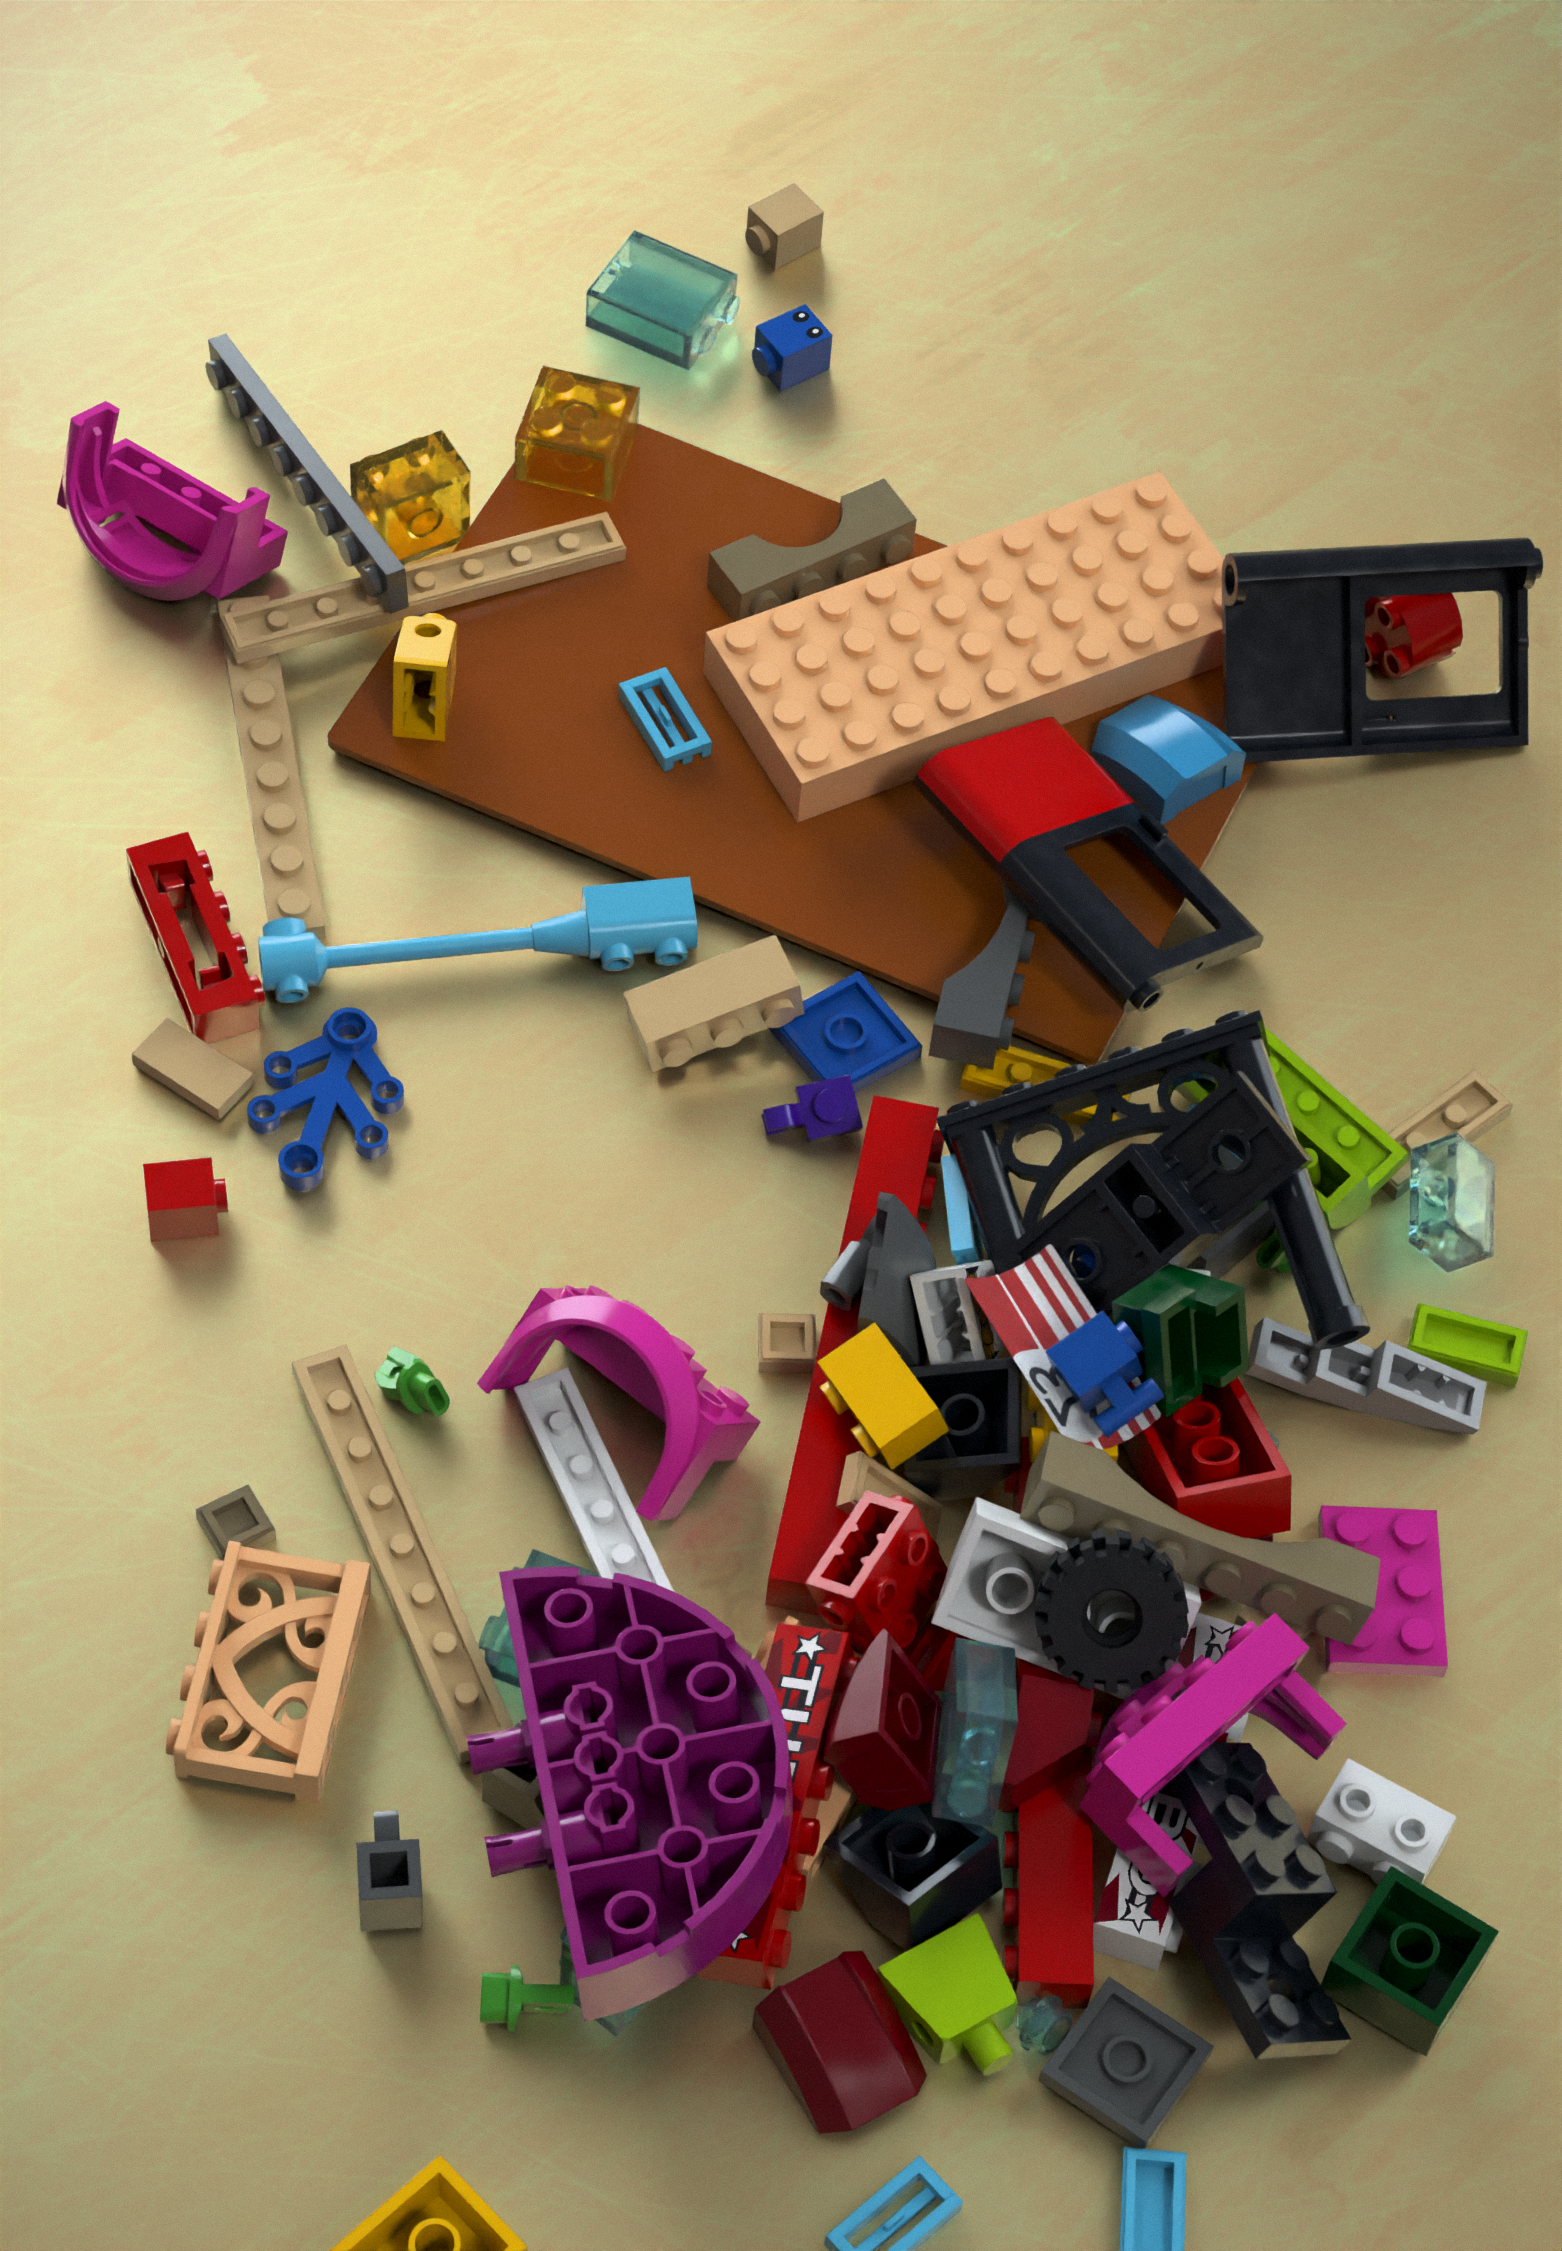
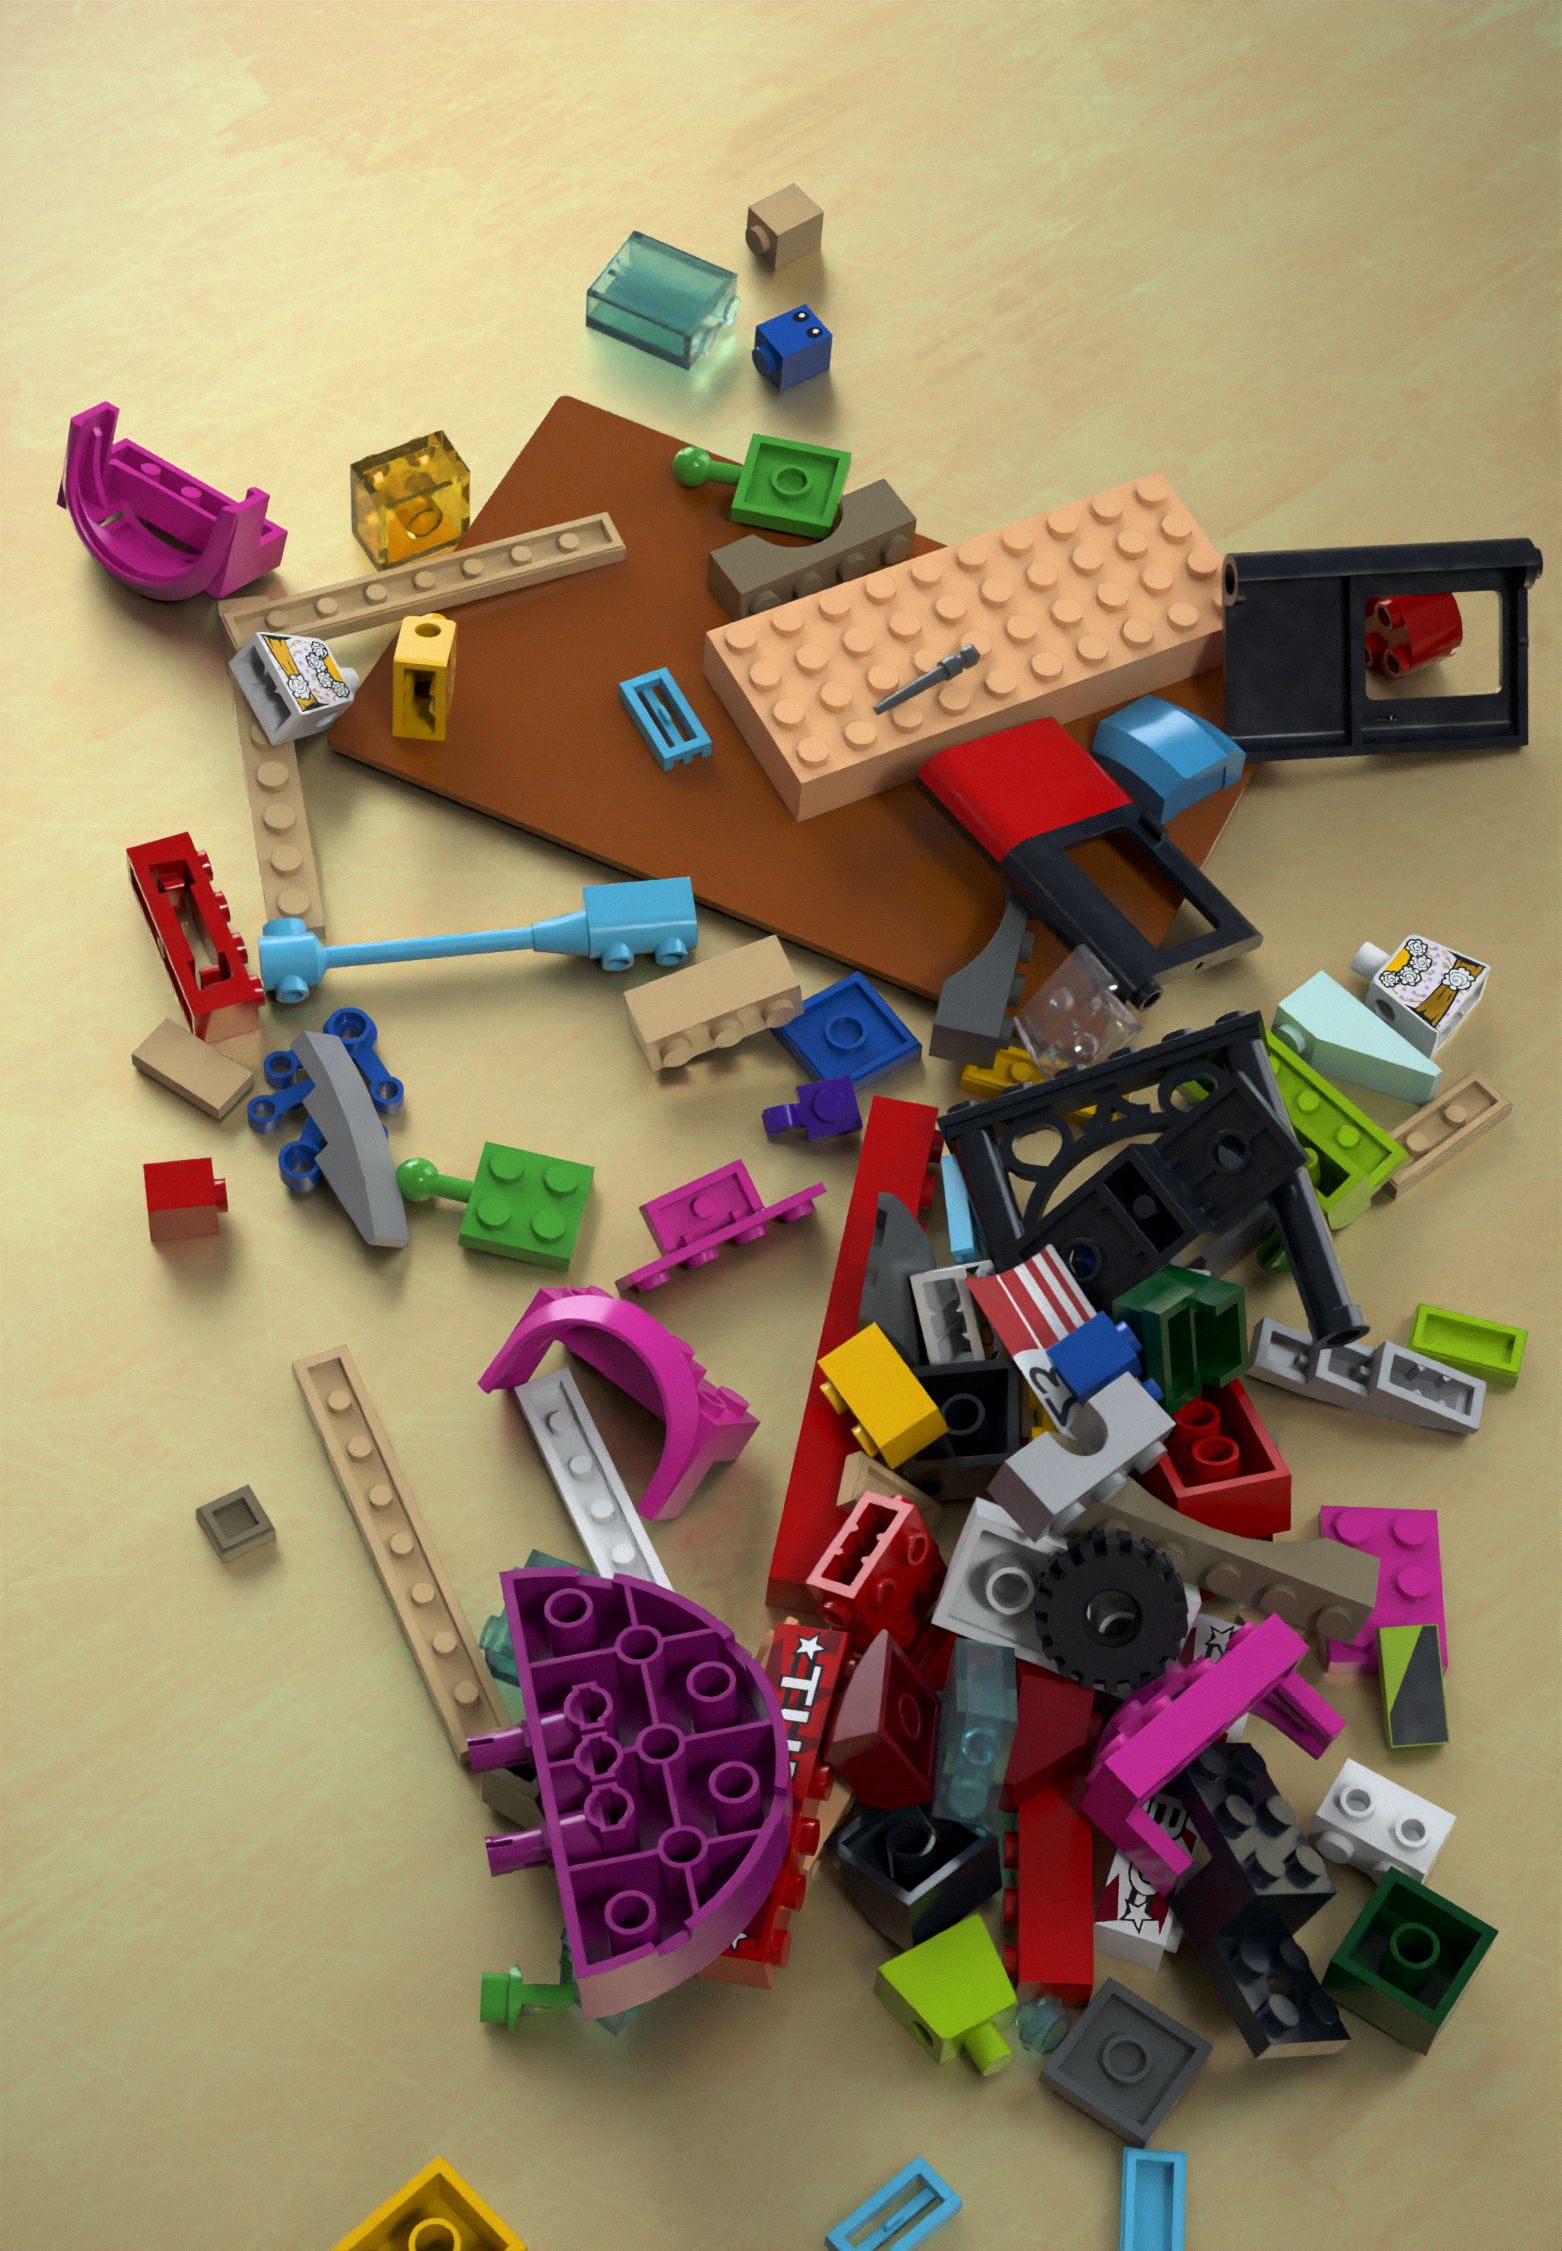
light nougat fence [166,1541,371,1804] -> none
dark grey plate [205,333,409,614] -> none
dark grey brick [356,1810,423,1931] -> none
bright green piece [375,1346,450,1416] -> none
clear yellow brick [514,365,640,501] -> none
dark red slope [753,1950,927,2134] -> none
tan tile [758,1313,816,1373] -> none
dark grey bar [820,1215,876,1311] -> none
clear light blue brick [1409,1132,1495,1273] -> none
none -> white torso [228,632,360,746]
none -> light grey slope [290,1030,410,1248]
none -> bright green plate [396,1141,595,1271]
none -> dark pink bracket [614,1159,827,1294]
none -> bright green plate [672,433,852,540]
none -> dark grey piece [873,644,980,715]
none -> light grey arch [986,1371,1176,1543]
none -> clear slope [1014,944,1143,1081]
none -> light aqua slope [1271,970,1443,1106]
none -> torso [1351,934,1491,1060]
none -> black tile [1375,1624,1450,1749]

